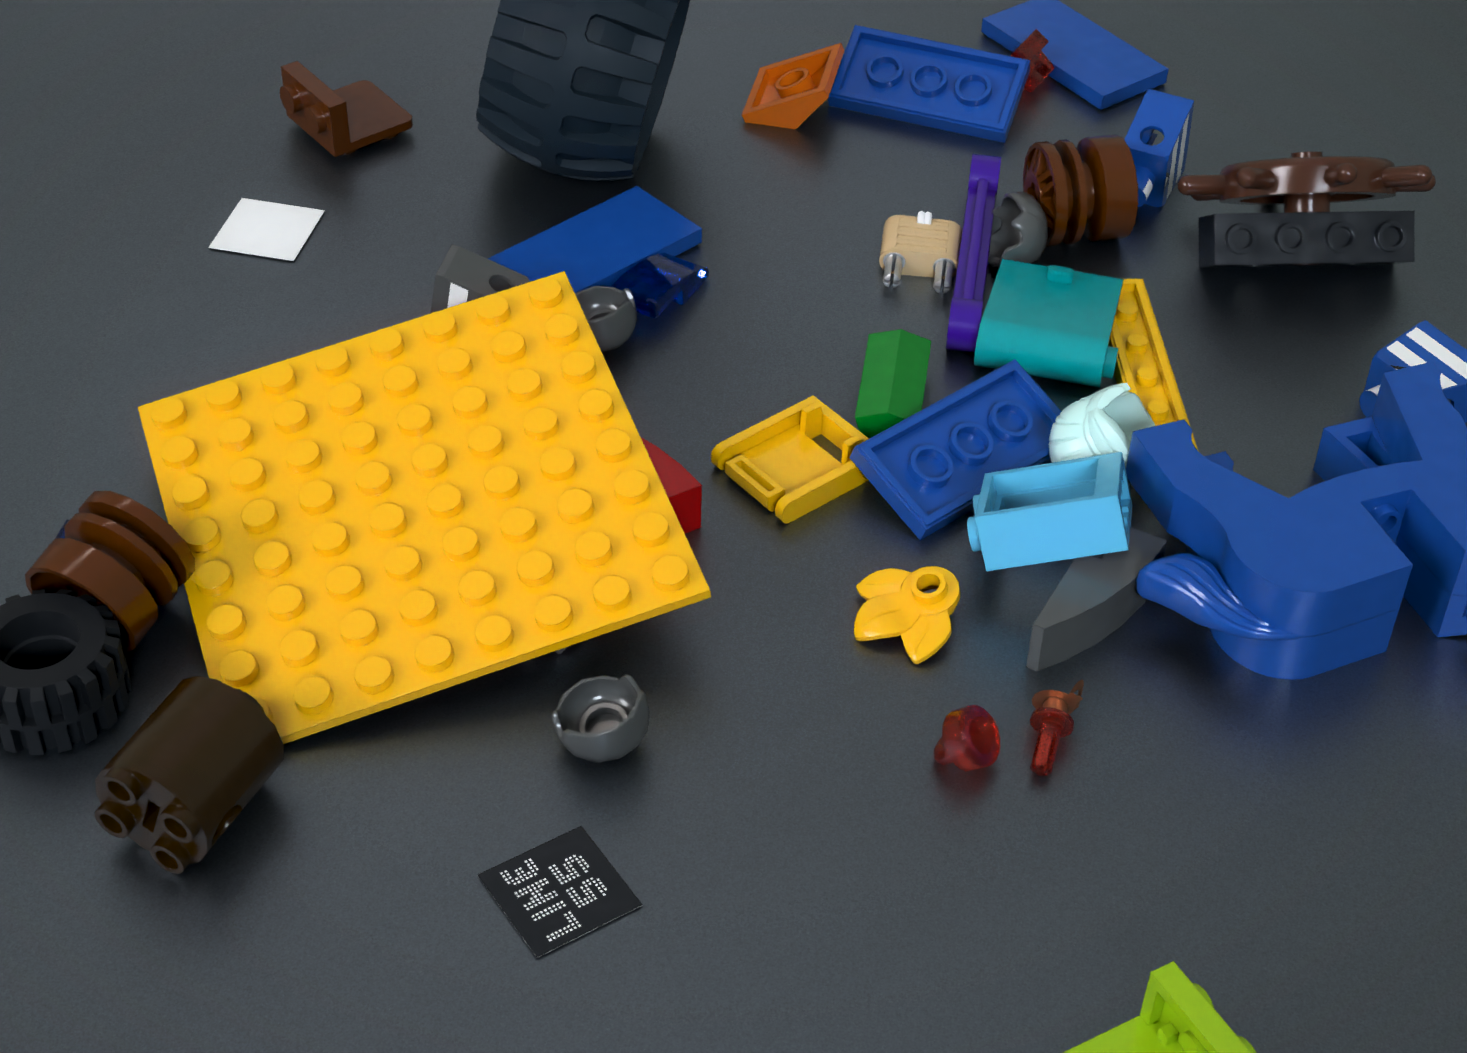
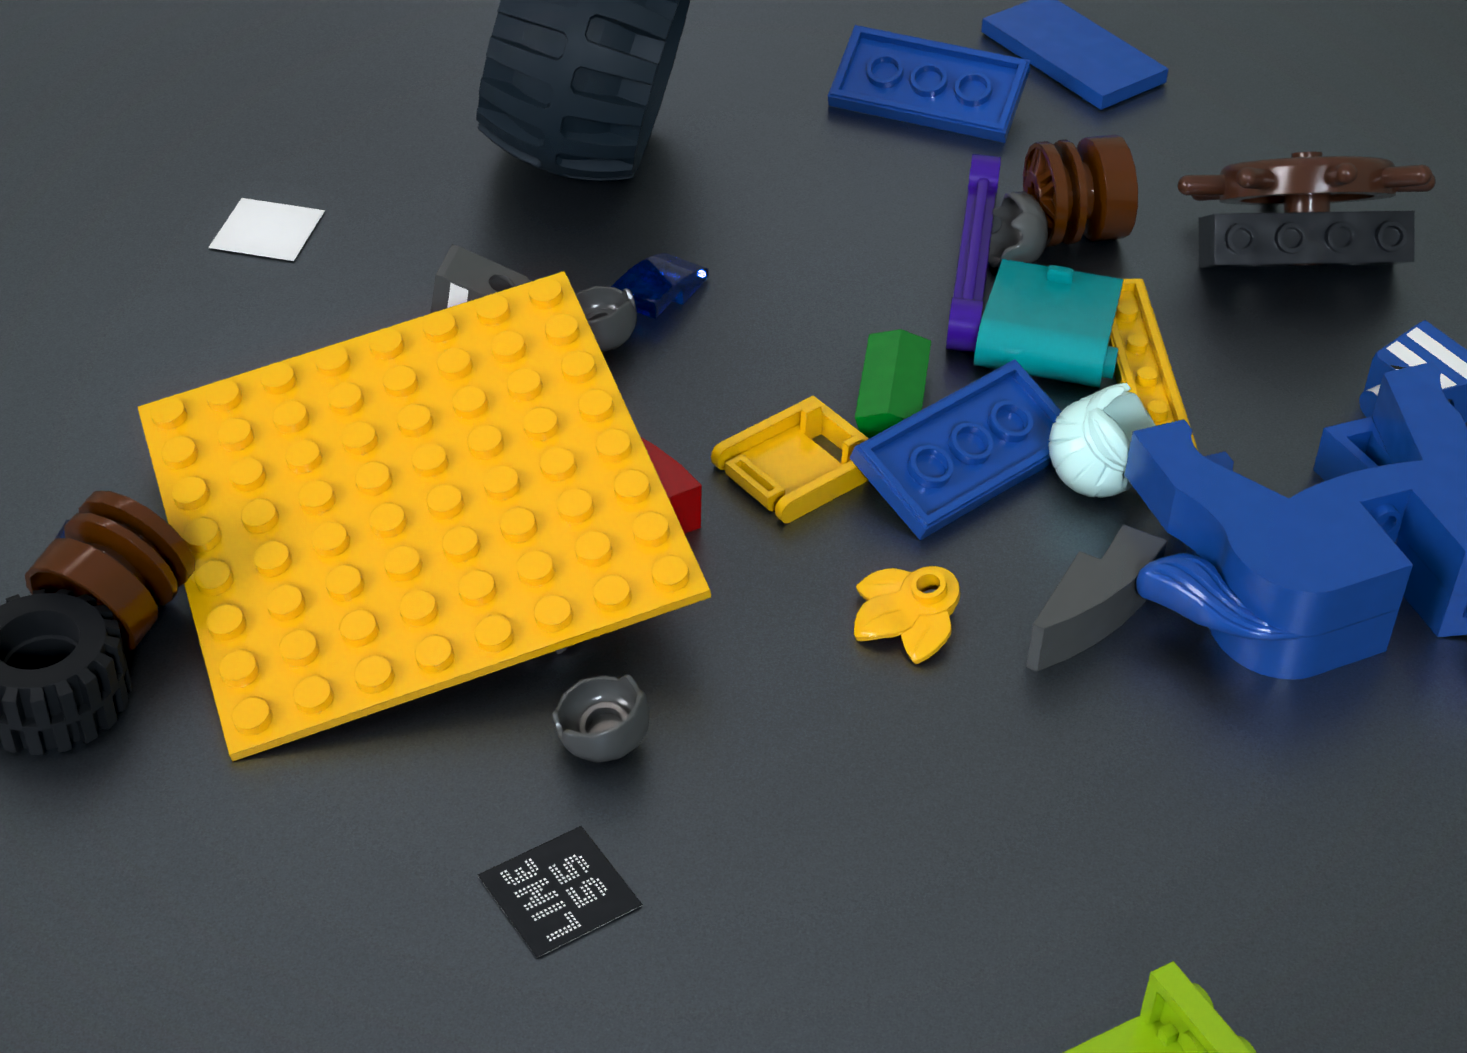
dark brown cylinder [94,676,284,874] -> none
reddish brown bracket [280,61,413,157] -> none
blue tile [488,186,702,294] -> none
orange slope [742,43,845,129] -> none
tan piece [879,211,962,294] -> none
clear red tile [933,705,1000,771] -> none
medium azure window [967,452,1133,571] -> none
clear red tile [1010,29,1054,92] -> none
clear red piece [1030,680,1084,776] -> none
blue torso [1124,89,1194,208] -> none

